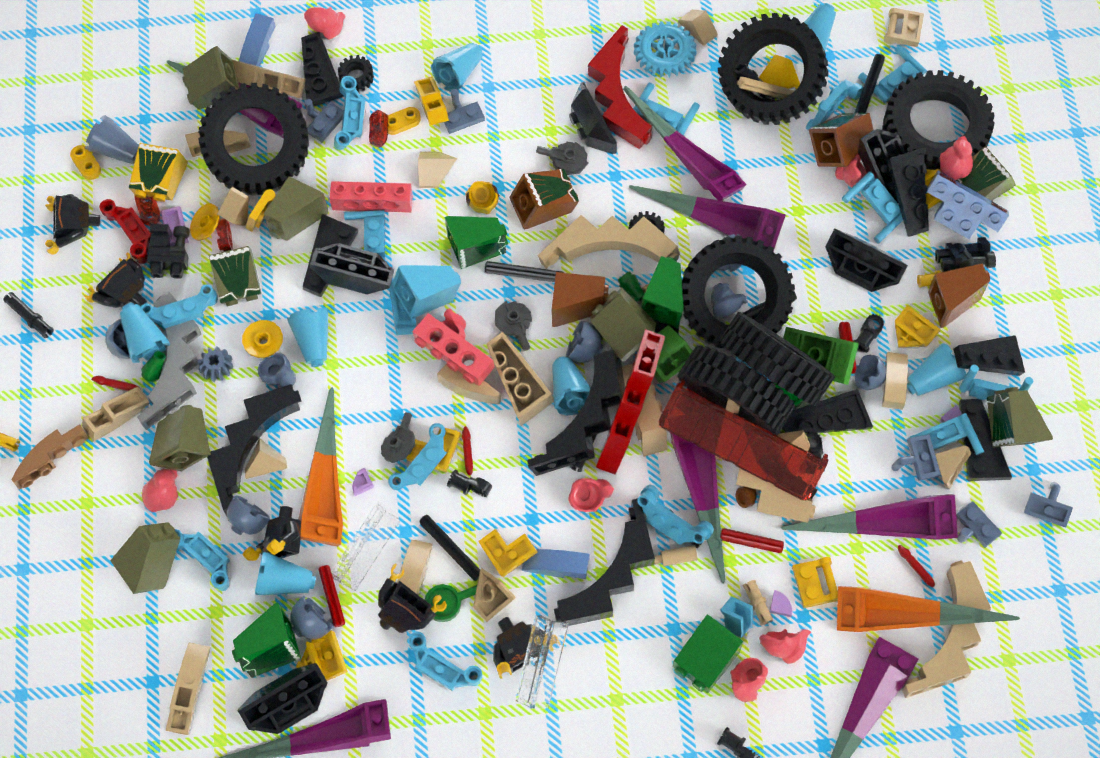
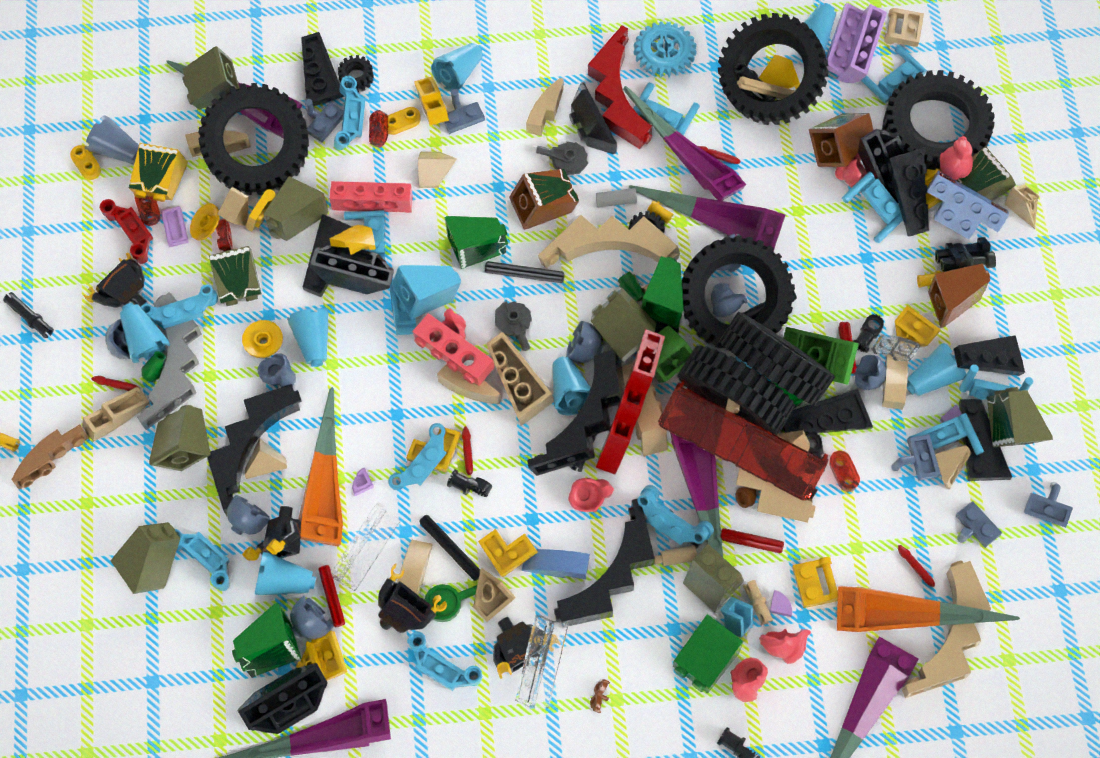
black torso [45,194,100,255] -> none
coral hair [142,468,178,512] -> none
black hips [147,224,190,279] -> none
tan slope [165,642,211,735] -> none
sand blue gear [198,346,234,382] -> none
tan slope [233,60,306,98] -> none
medium blue slope [239,13,276,66] -> none
coral hair [304,7,346,40] -> none
dark grey piece [381,412,415,463] -> none
yellow hair [465,180,500,214] -> none
dark orange slope [551,272,609,327] -> none
tan slope [678,9,718,46] -> none
magenta plate [780,494,958,540] -> none
medium azure plate [806,79,863,130] -> none
black wedge [825,228,908,292] -> none
black axle [854,54,885,113] -> none
none -> yellow slope [329,224,376,255]
none -> tan slope [526,78,564,136]
none -> dark orange piece [590,679,610,714]
none -> light grey piece [596,188,637,208]
none -> yellow pin [647,201,674,224]
none -> olive slope [683,544,744,613]
none -> red piece [698,146,741,164]
none -> lavender brick [826,3,887,83]
none -> clear red plate [829,450,860,492]
none -> clear slope [871,334,920,361]
none -> tan slope [1004,184,1041,229]

